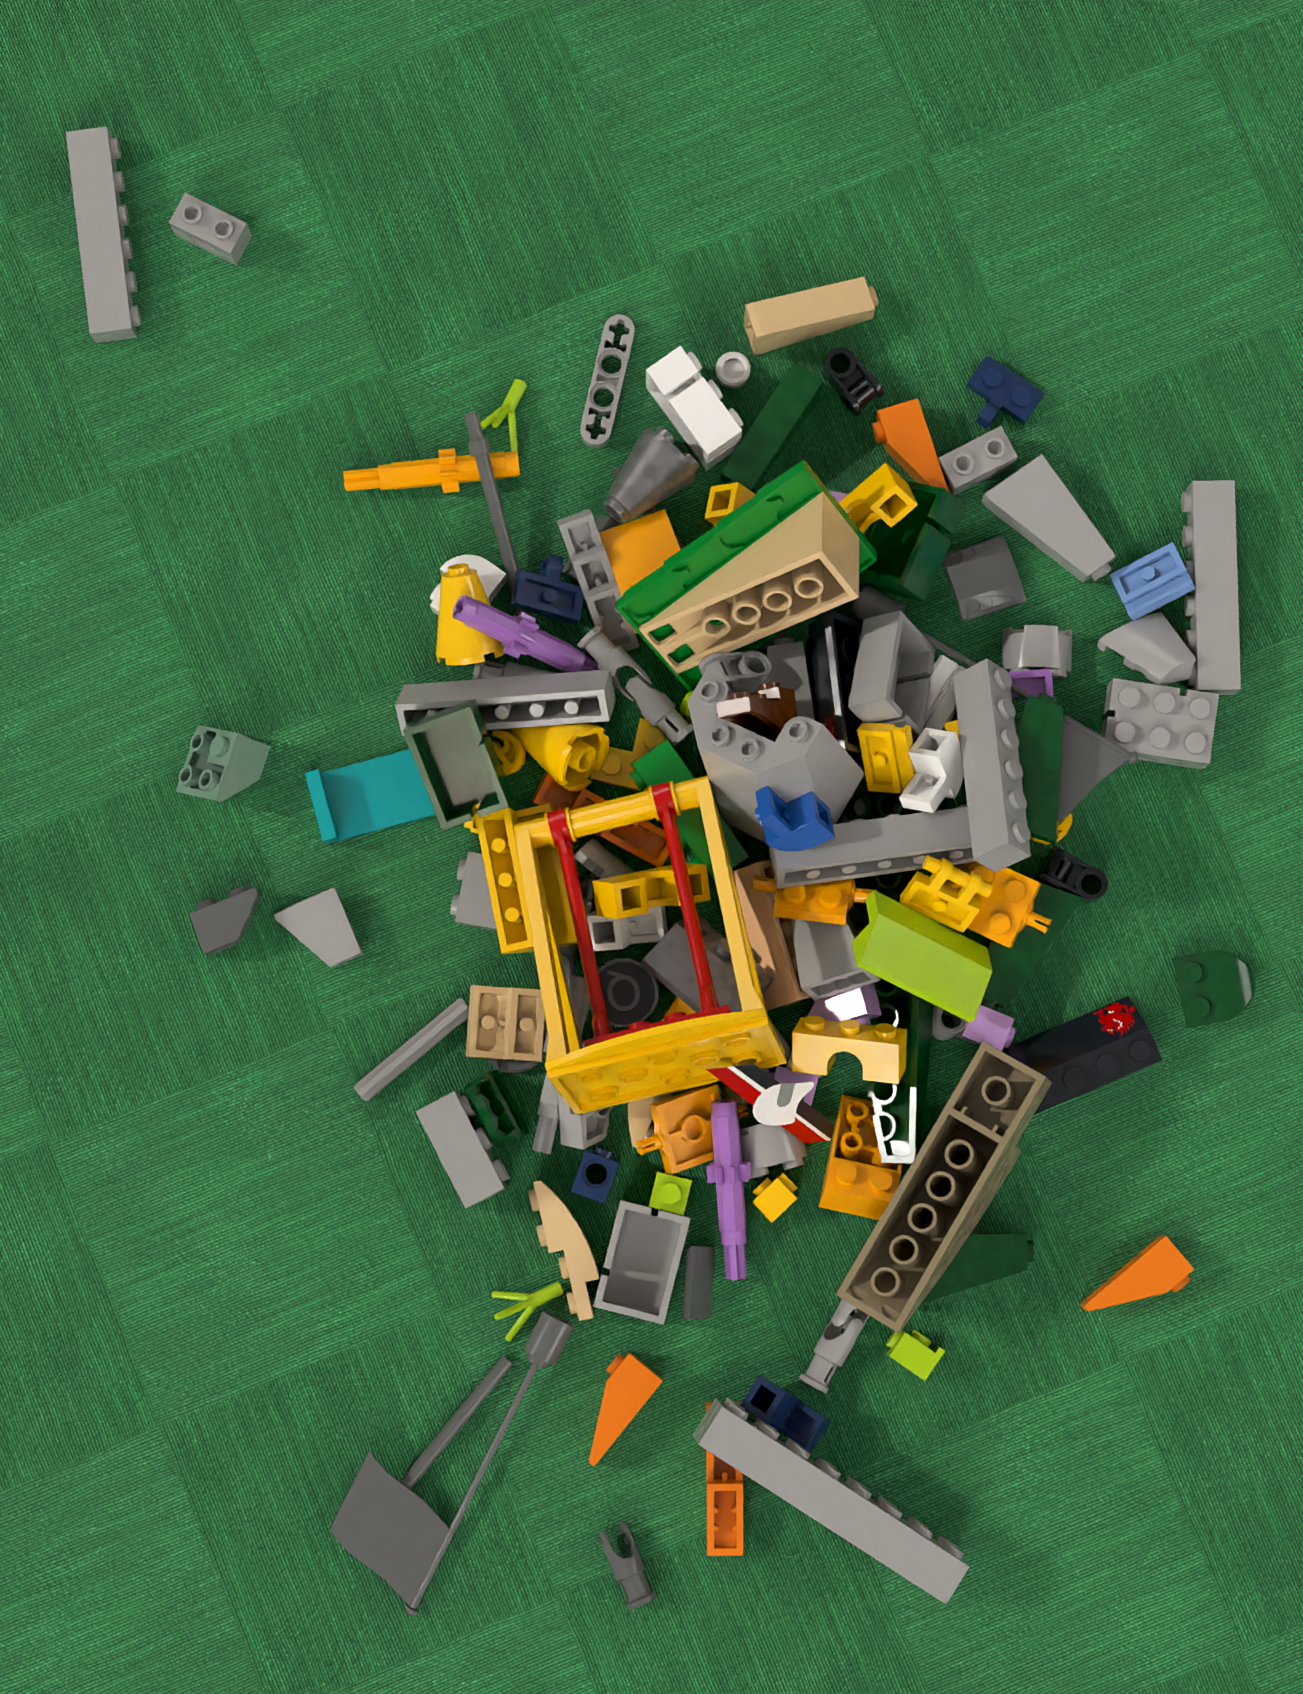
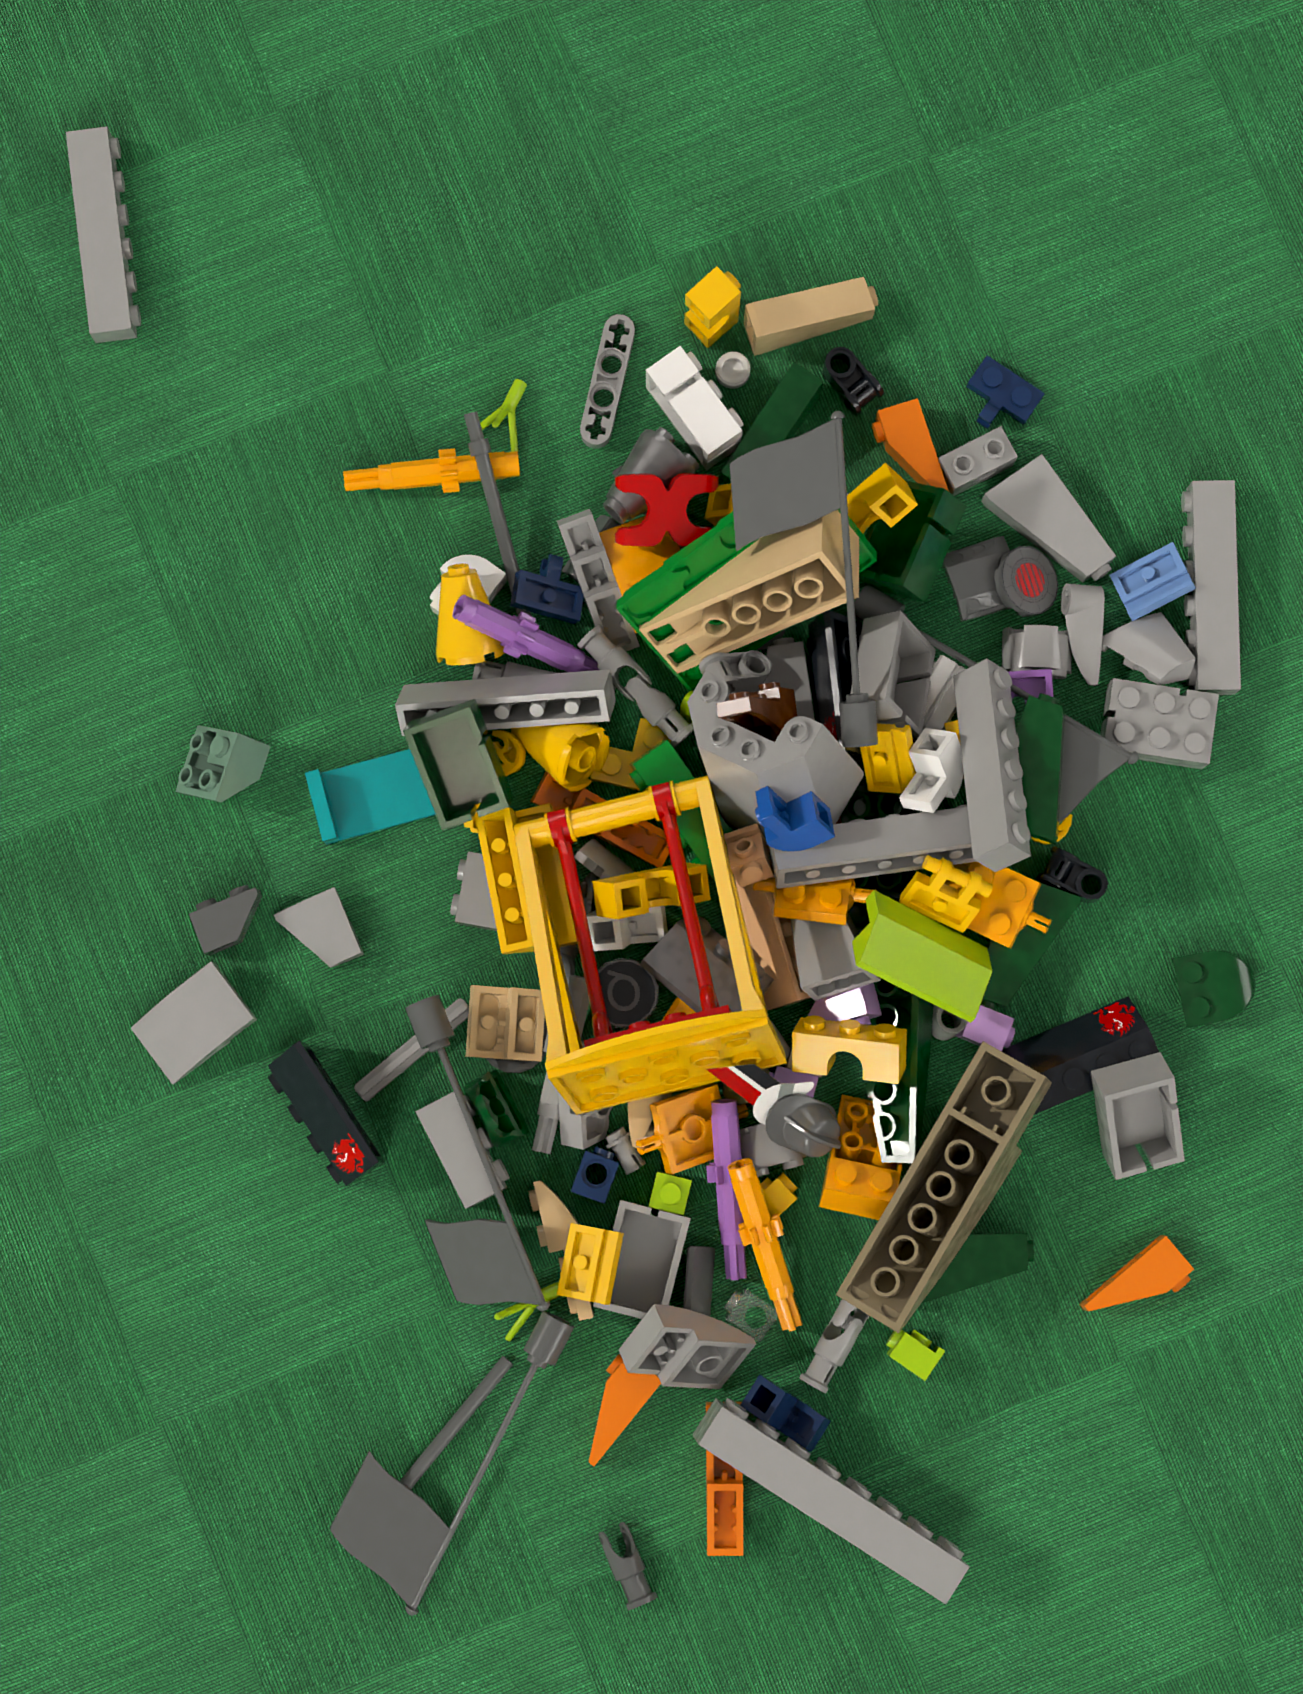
light grey brick [169,193,252,265] -> none
none -> light grey slope [131,961,257,1085]
none -> black slope [268,1041,385,1186]
none -> dark grey flag [405,995,550,1311]
none -> yellow plate [557,1223,624,1305]
none -> light grey pin [605,1127,646,1175]
none -> red piece [615,473,719,547]
none -> light grey slope [619,1304,756,1389]
none -> yellow arch [684,266,741,348]
none -> light nougat brick [724,823,774,888]
none -> clear bracket [724,1288,778,1342]
none -> light orange piece [727,1158,803,1332]
none -> dark grey flag [730,411,878,747]
none -> dark grey piece [765,1094,842,1157]
none -> tile [994,546,1058,617]
none -> light grey piece [1061,583,1105,686]
none -> light grey piece [1091,1052,1185,1180]

